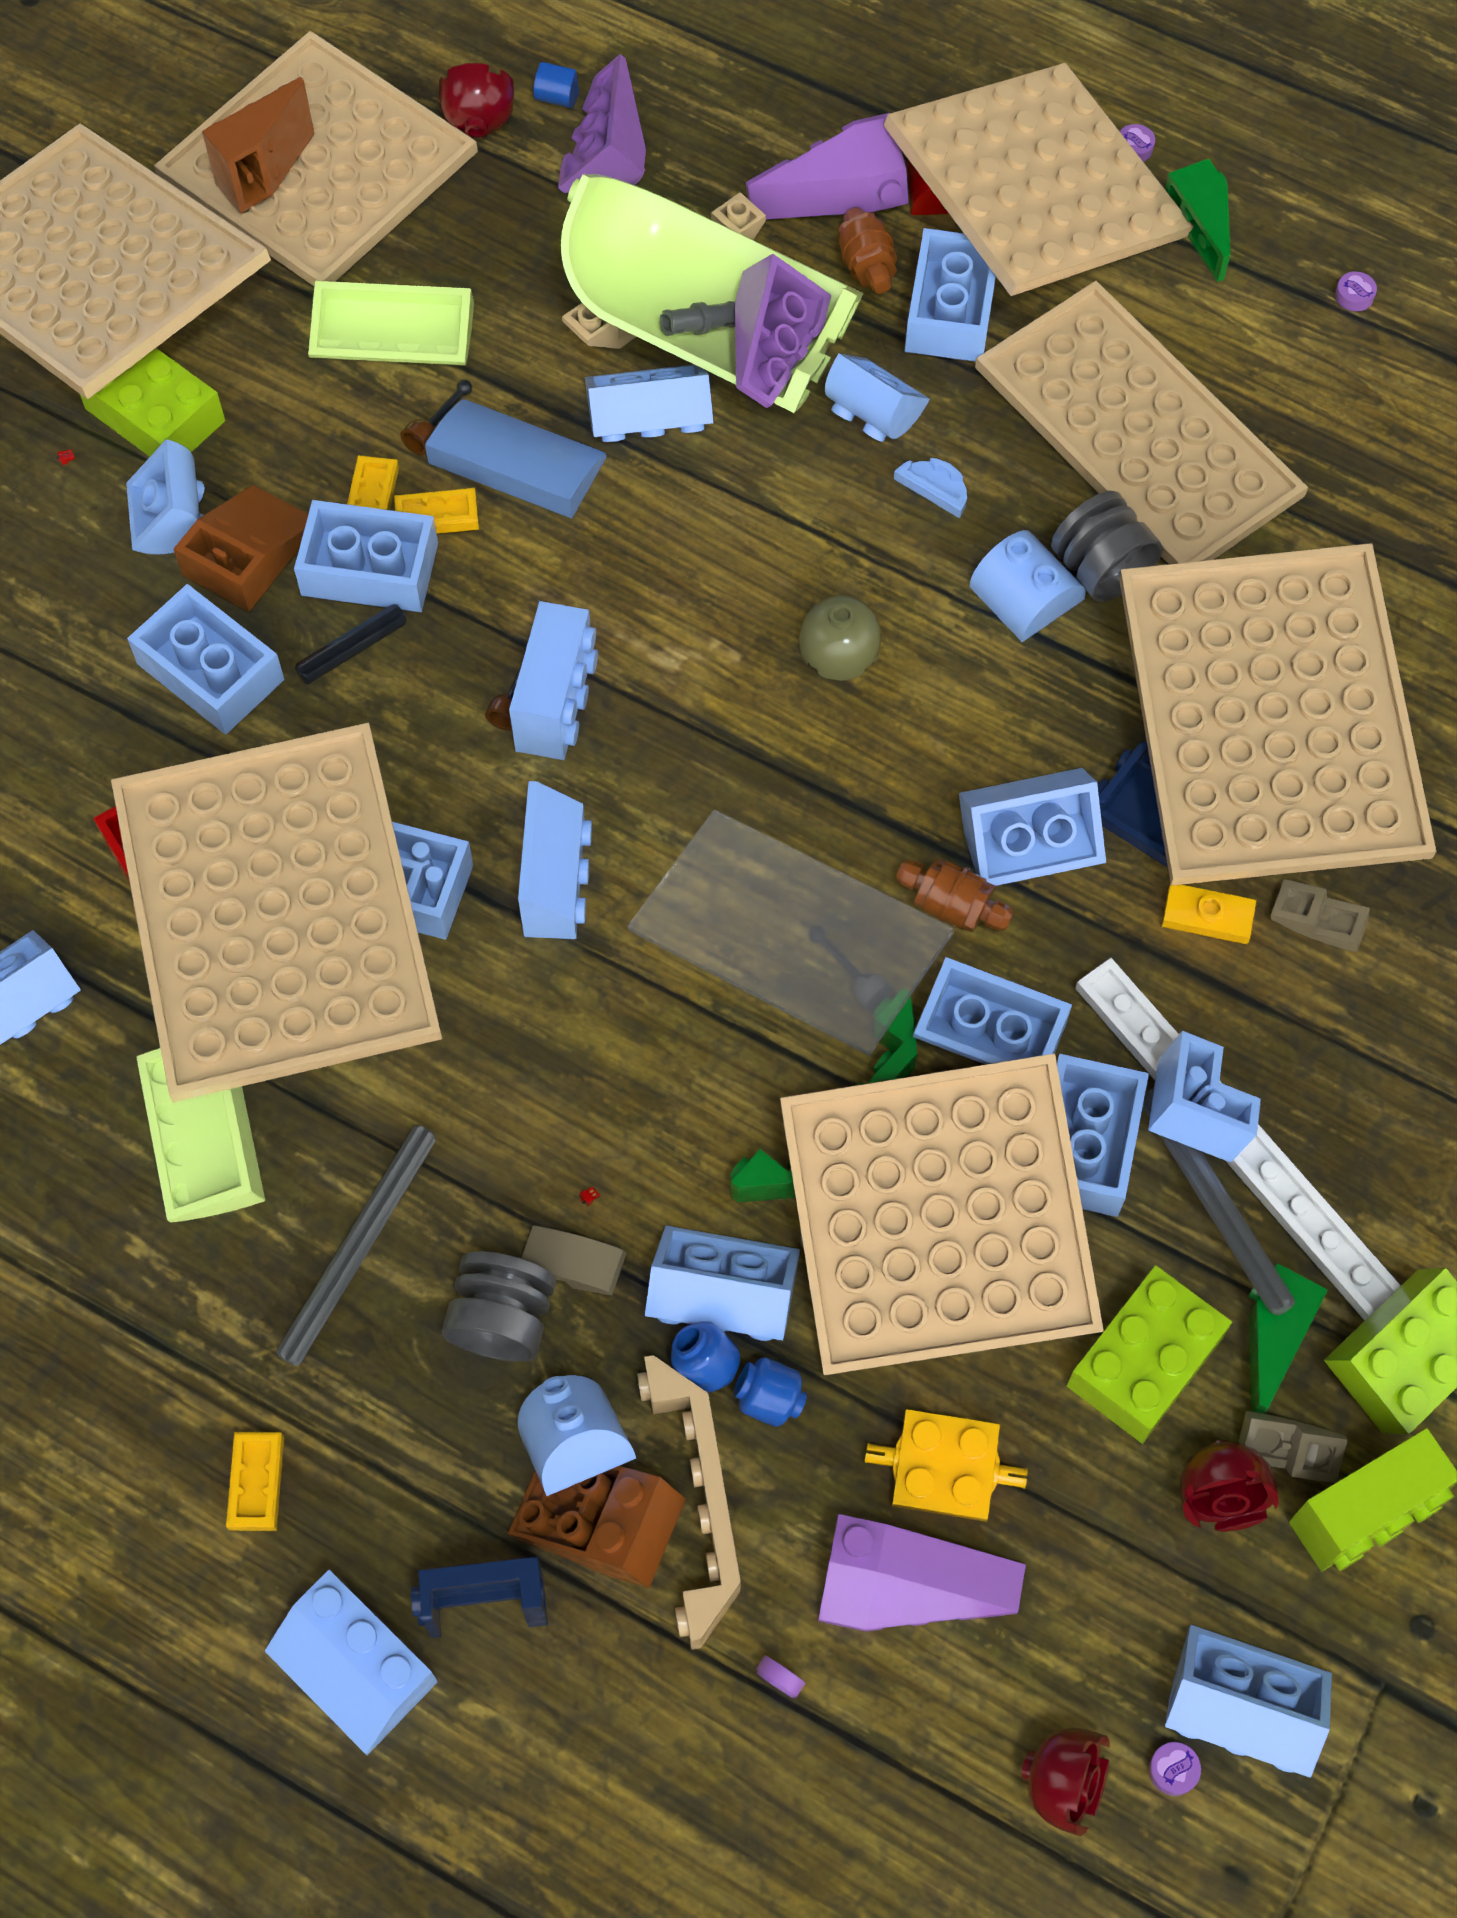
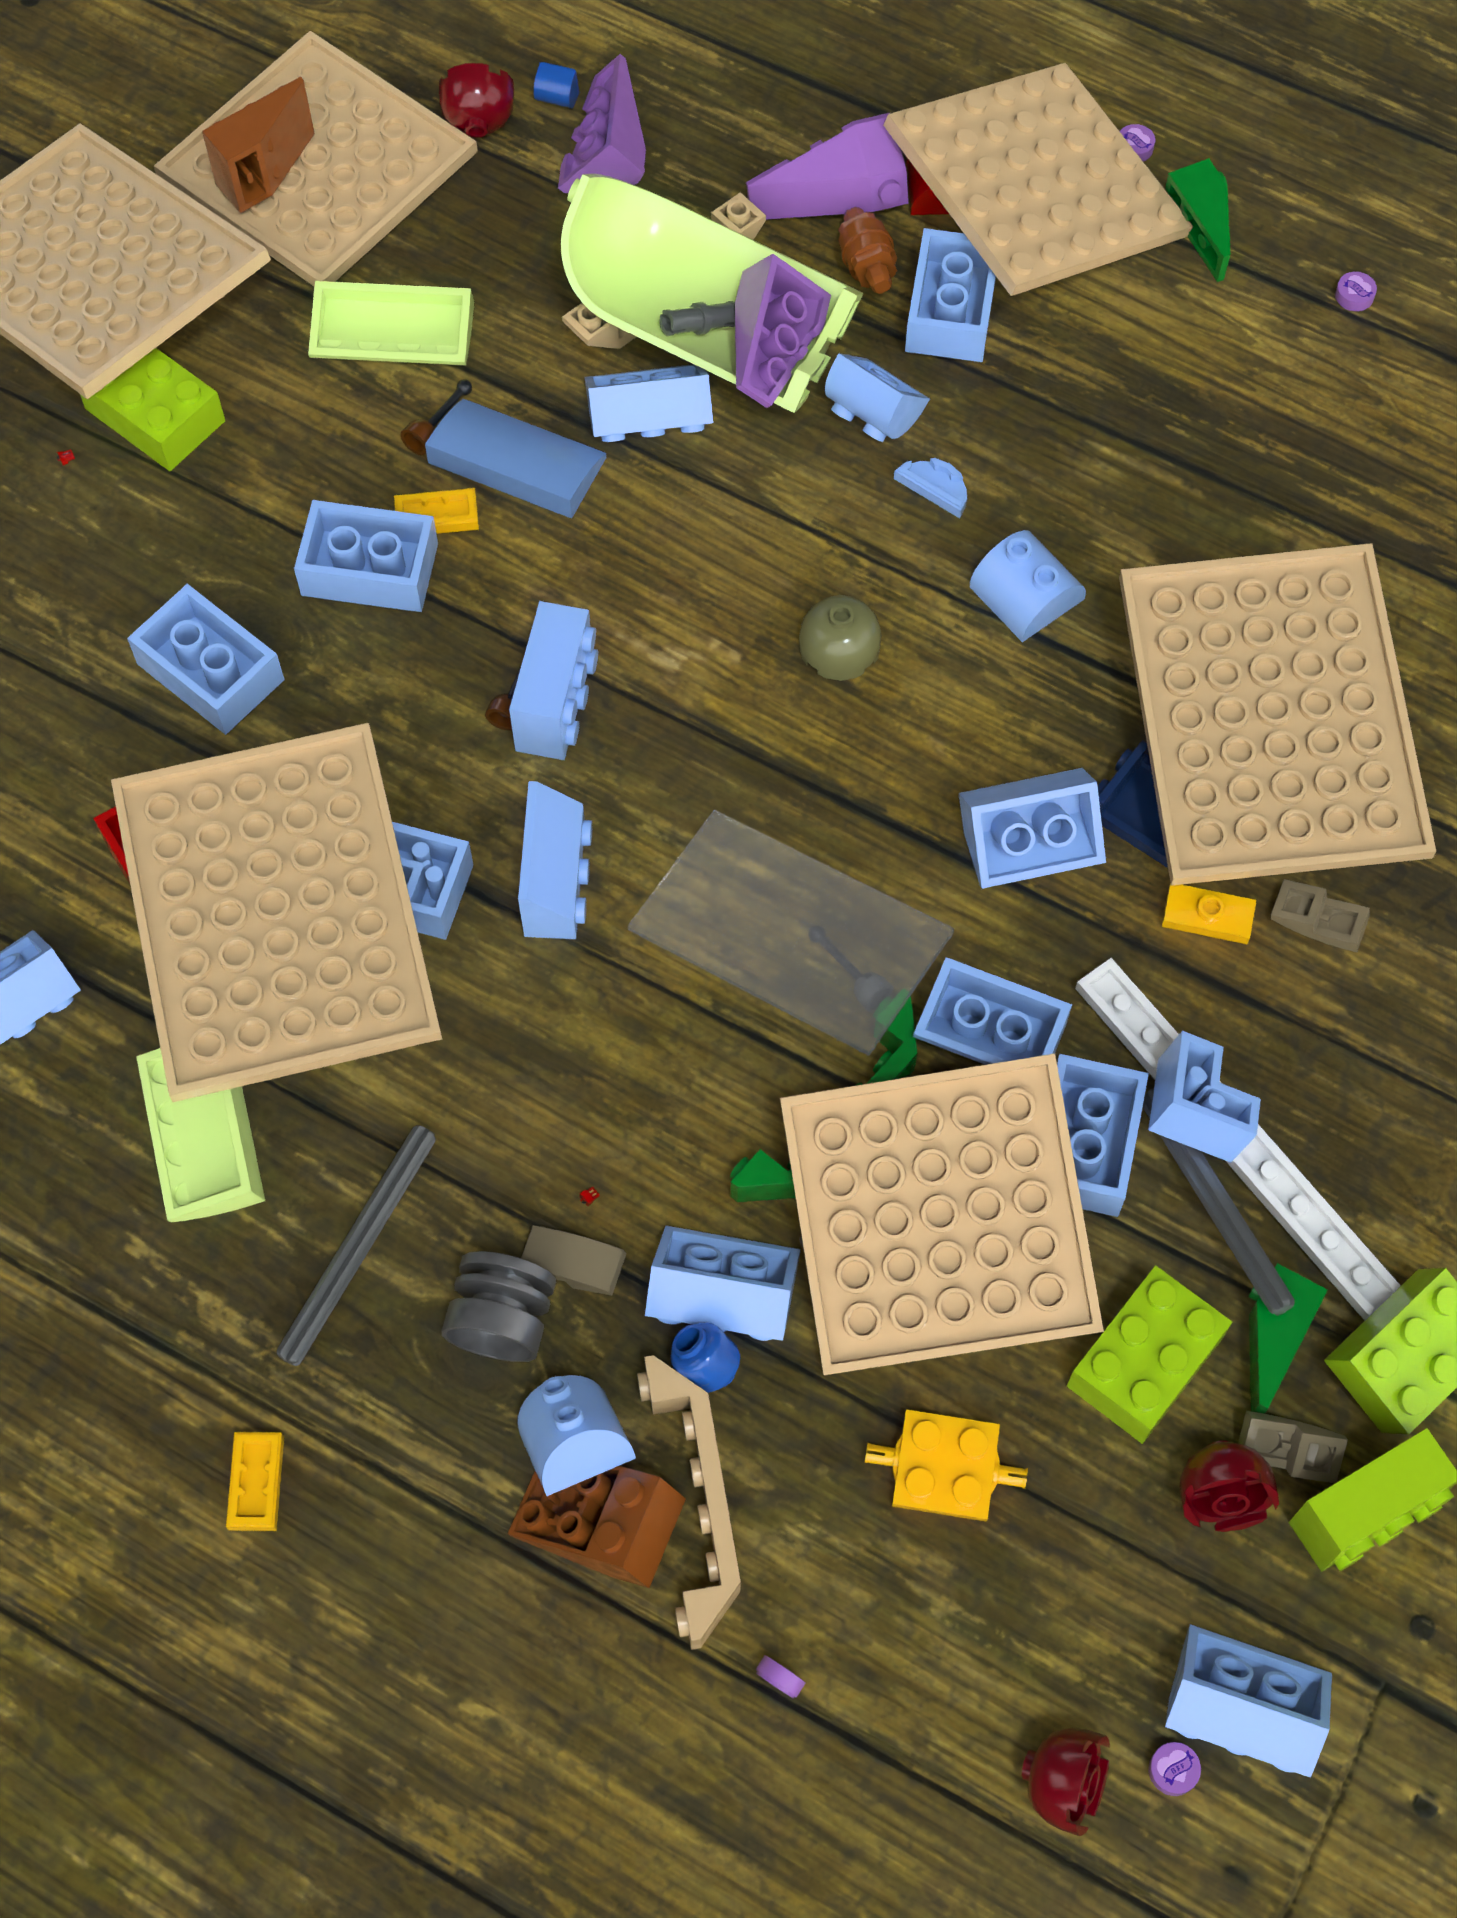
light blue brick [126,439,204,554] -> none
dark orange slope [173,485,308,612] -> none
light blue slope [265,1570,437,1755] -> none
black axle [295,604,406,684] -> none
yellow plate [347,455,399,510] -> none
dark blue panel [411,1557,548,1638] -> none
blue head [733,1357,807,1427] -> none
medium lavender wedge [818,1514,1026,1632] -> none
dark orange piece [896,858,1014,932] -> none
tan plate [975,281,1308,564] -> none
flat silver wheel [1051,491,1163,602] -> none

